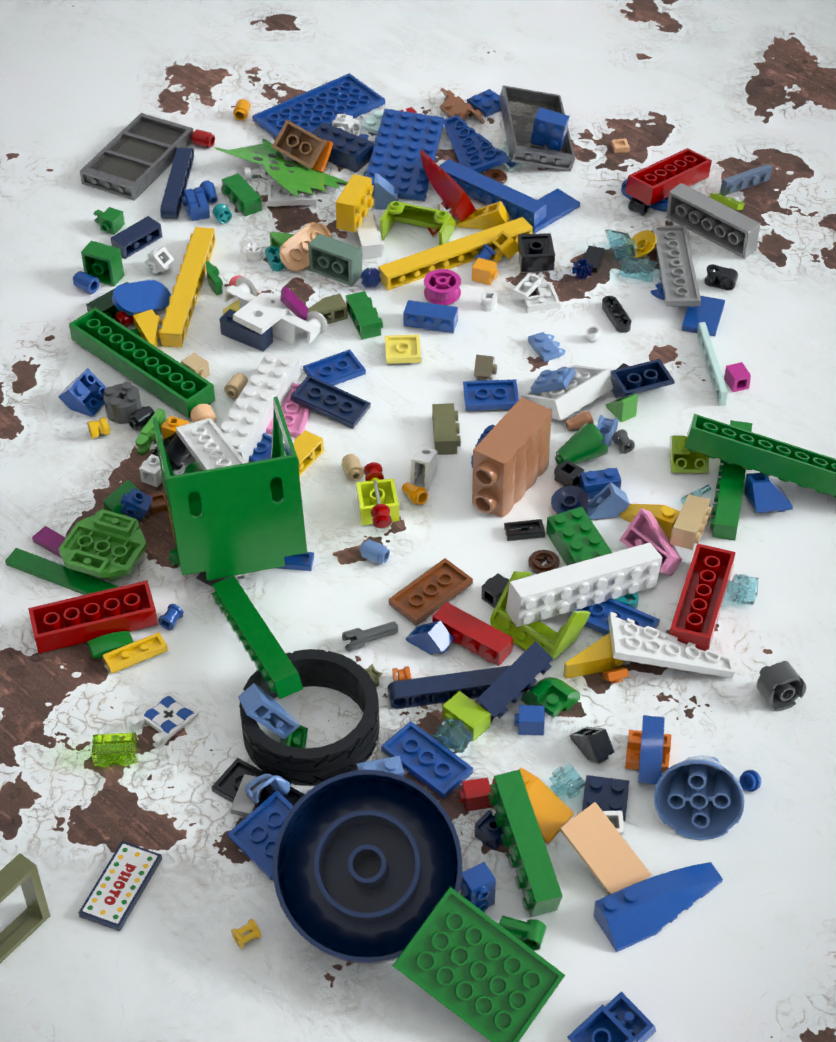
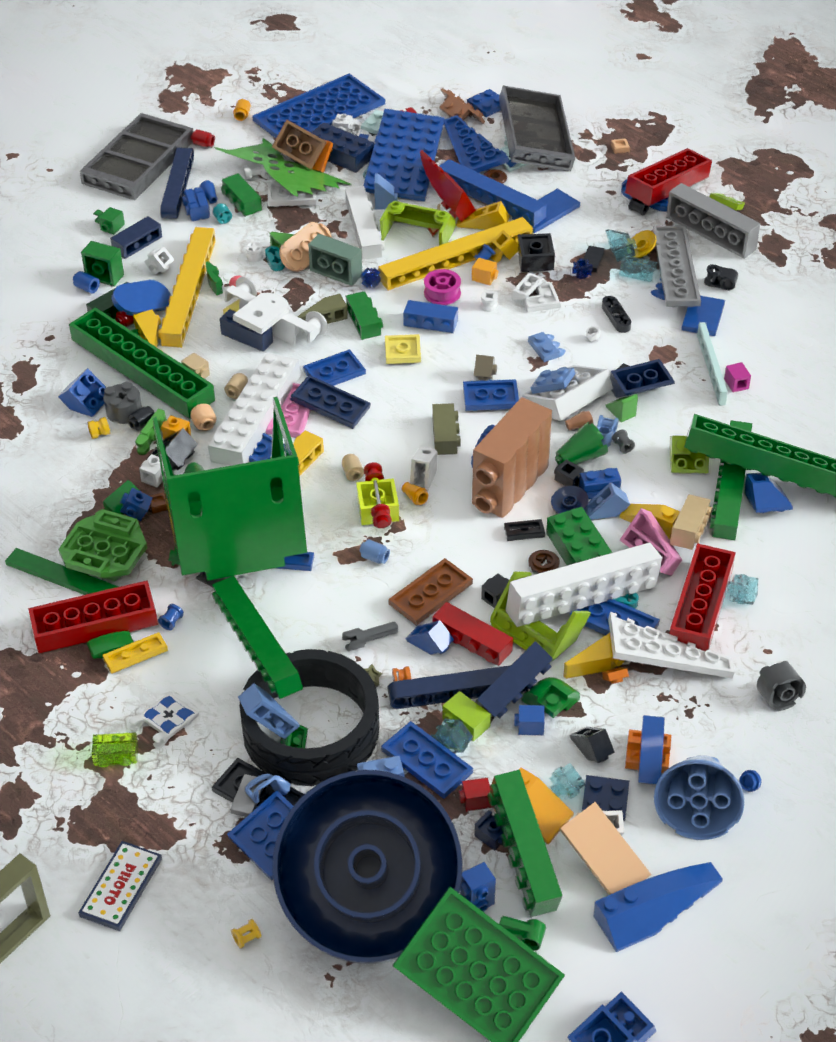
magenta tile [32,526,66,558] -> none
white plate [176,418,246,470] -> none
magenta tile [280,286,308,320] -> none
yellow brick [335,174,374,233] -> none
blue piece [530,108,570,152] -> none
clear light blue pin [681,485,711,505] -> none
sand blue plate [720,164,773,196] -> none

